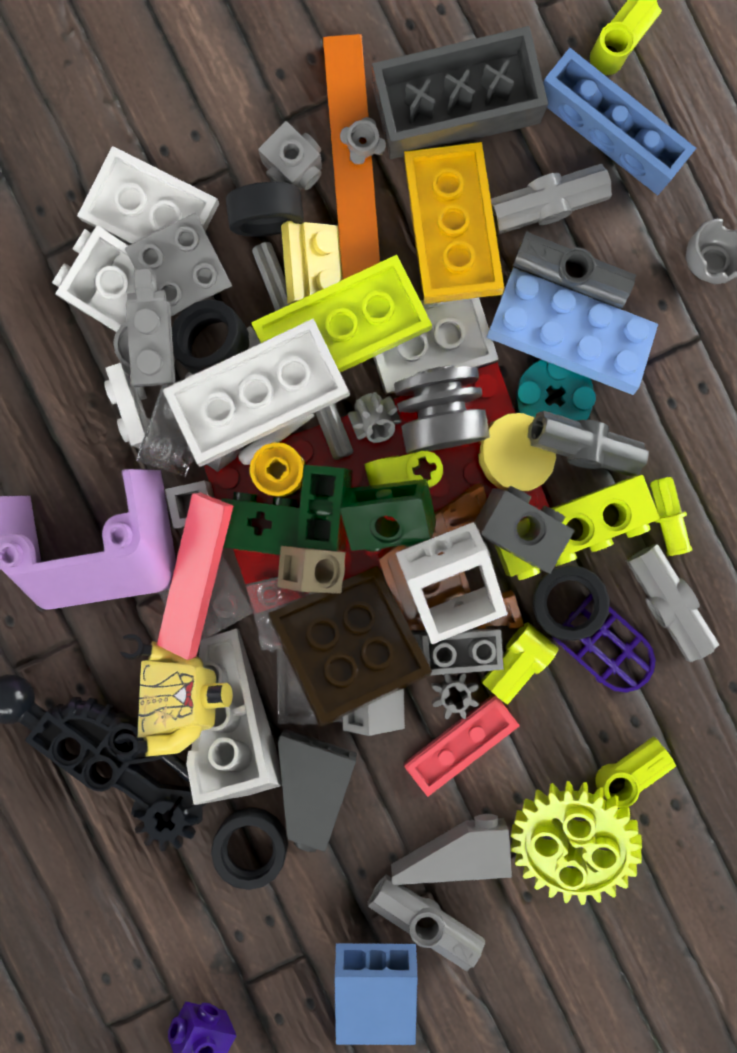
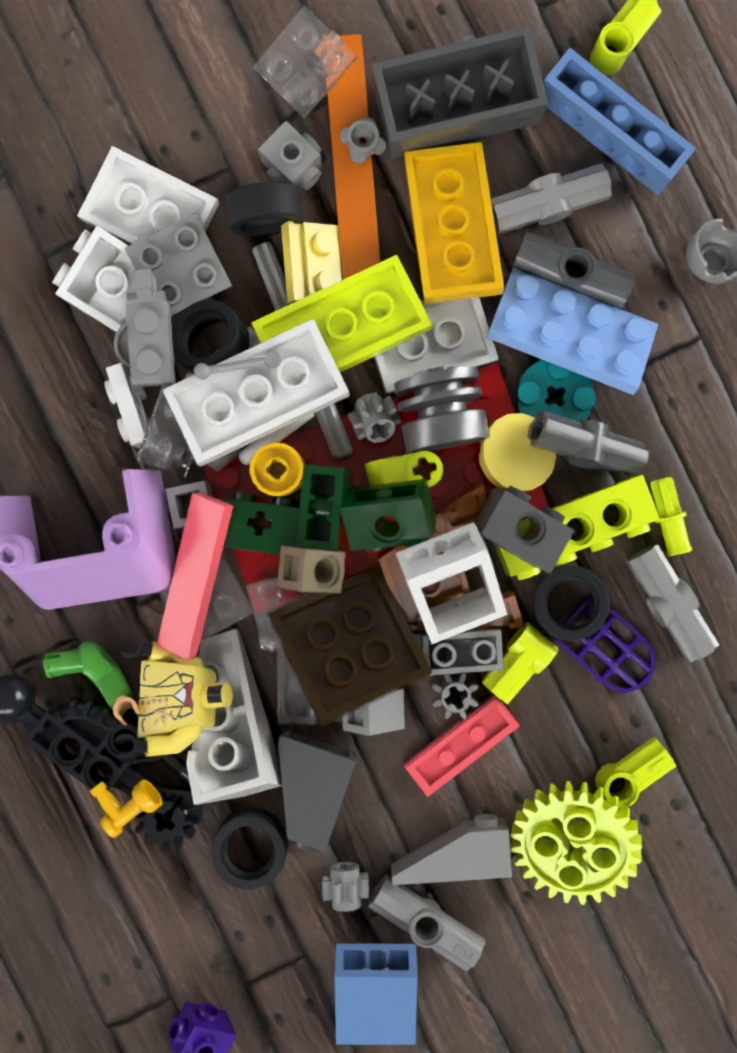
none -> bright green arm [43,641,139,725]
none -> yellow piece [89,780,163,838]
none -> light grey hinge [194,350,281,380]
none -> clear hinge [253,5,357,119]
none -> light grey gear [322,862,369,912]

